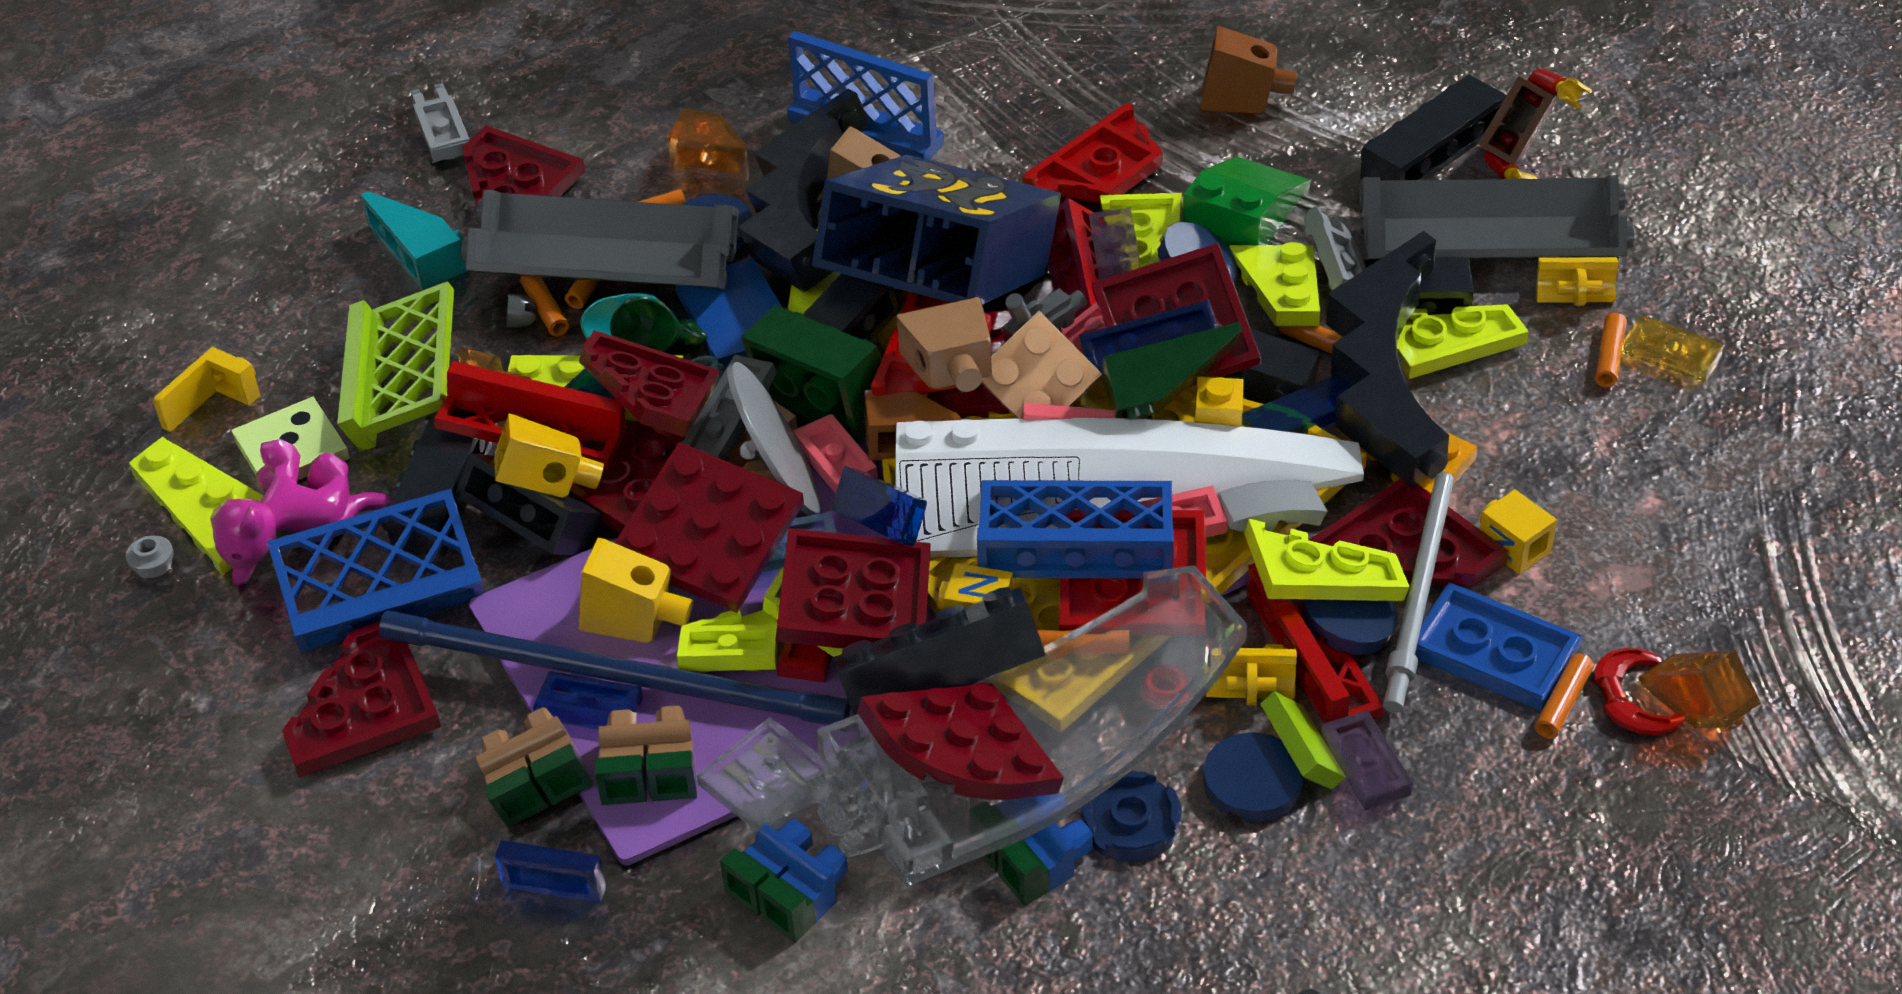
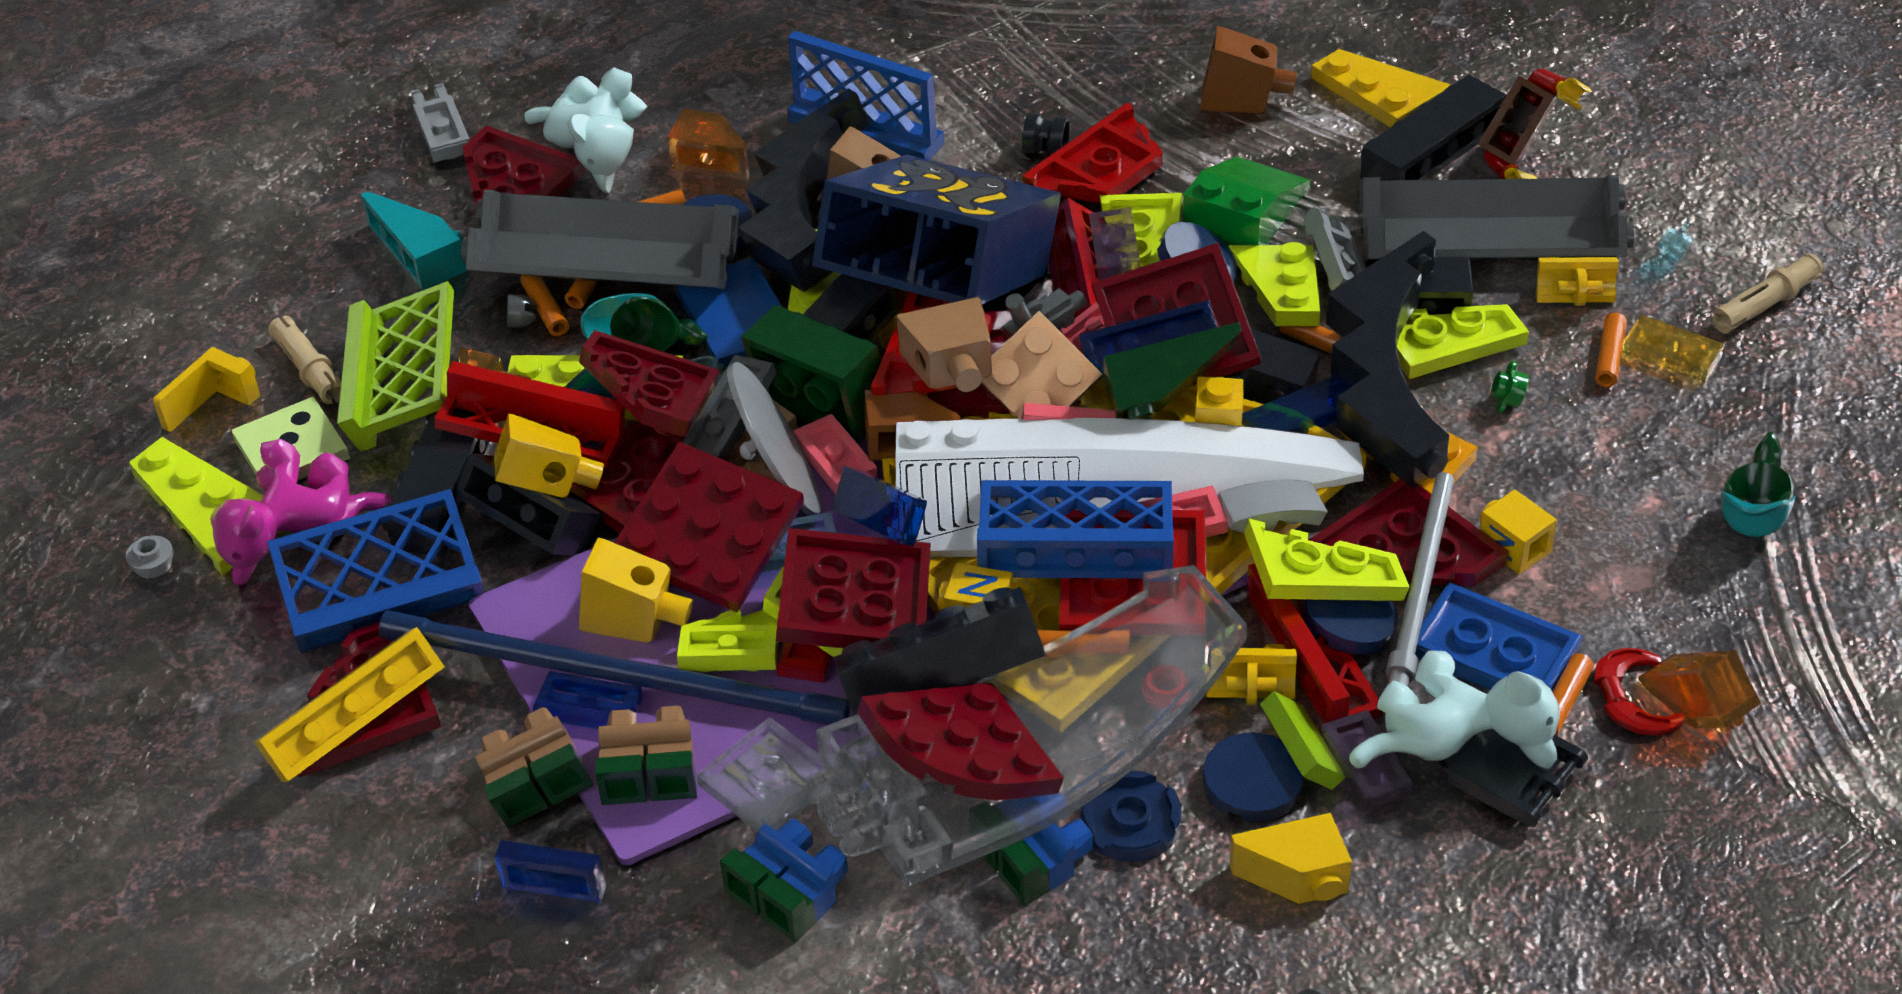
none -> yellow plate [254,627,445,783]
none -> tan pin [268,316,342,404]
none -> light aqua animal [524,68,647,194]
none -> black wheel [1022,112,1070,155]
none -> yellow slope [1230,813,1352,904]
none -> yellow wing [1311,49,1451,128]
none -> light aqua animal [1349,651,1560,769]
none -> black plate [1437,729,1588,827]
none -> green plate [1491,360,1528,413]
none -> clear light blue plate [1654,222,1696,266]
none -> tan pin [1712,253,1823,334]
none -> hair [1721,432,1796,537]

